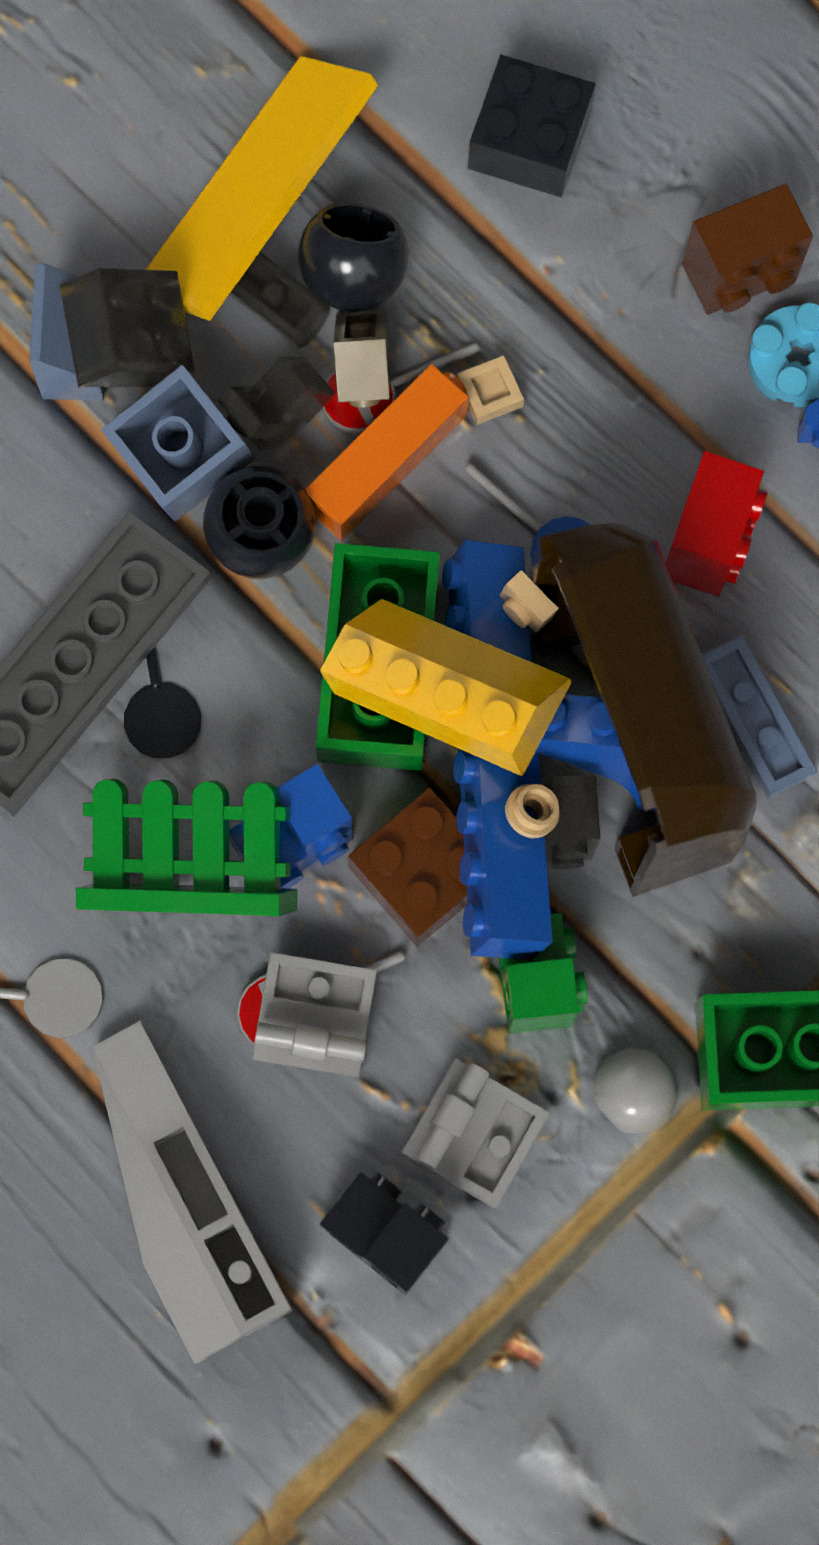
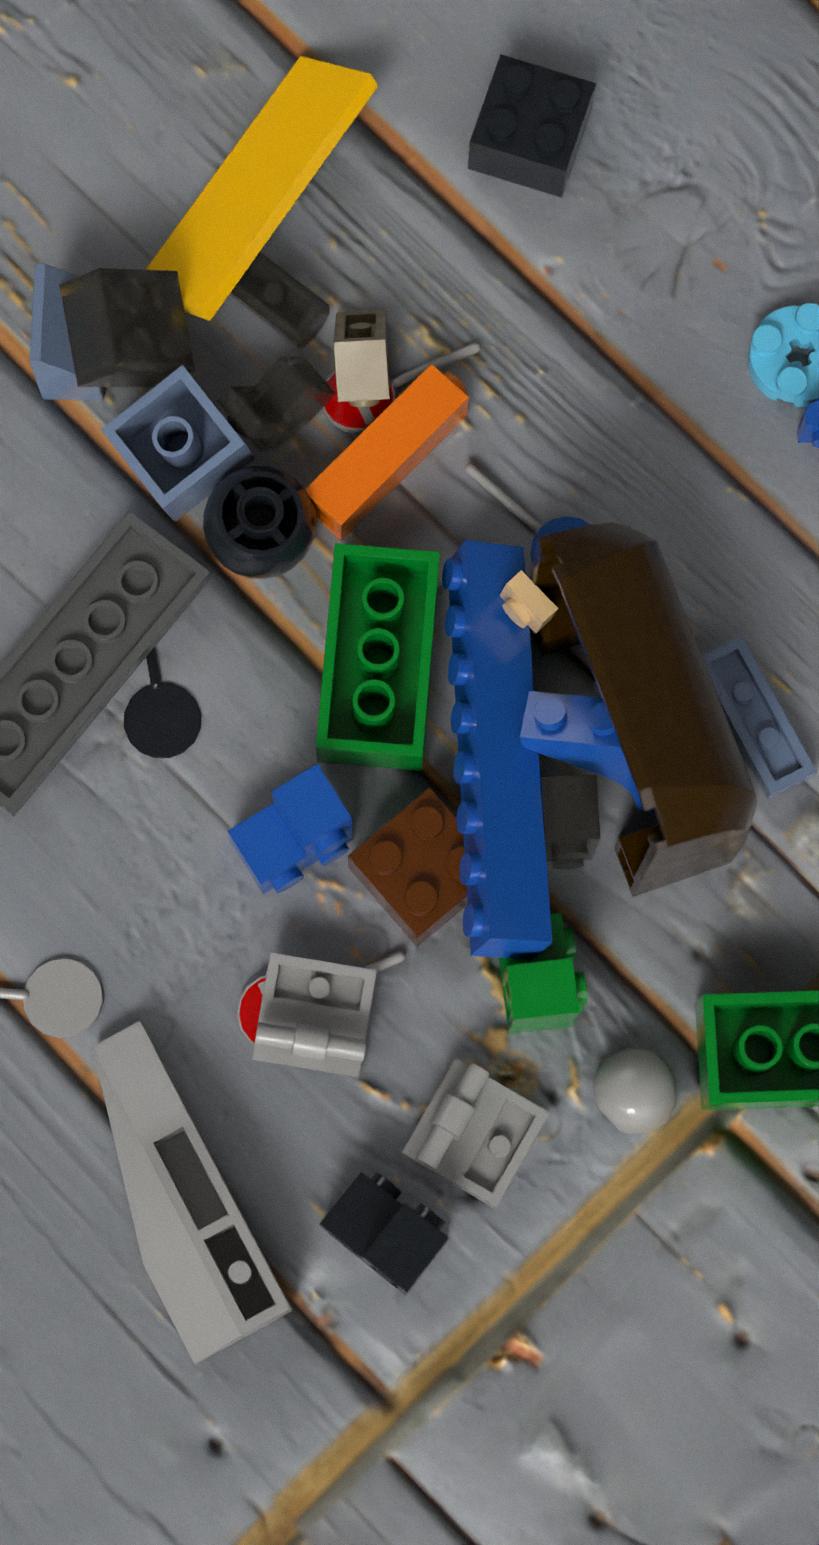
green fence [76,778,297,916] -> none
black wheel [298,203,409,312] -> none
yellow slope [320,599,572,776] -> none
tan plate [457,355,524,425] -> none
tan plate [505,784,559,838] -> none
red brick [666,451,768,597] -> none
reddish brown brick [682,183,813,315] -> none

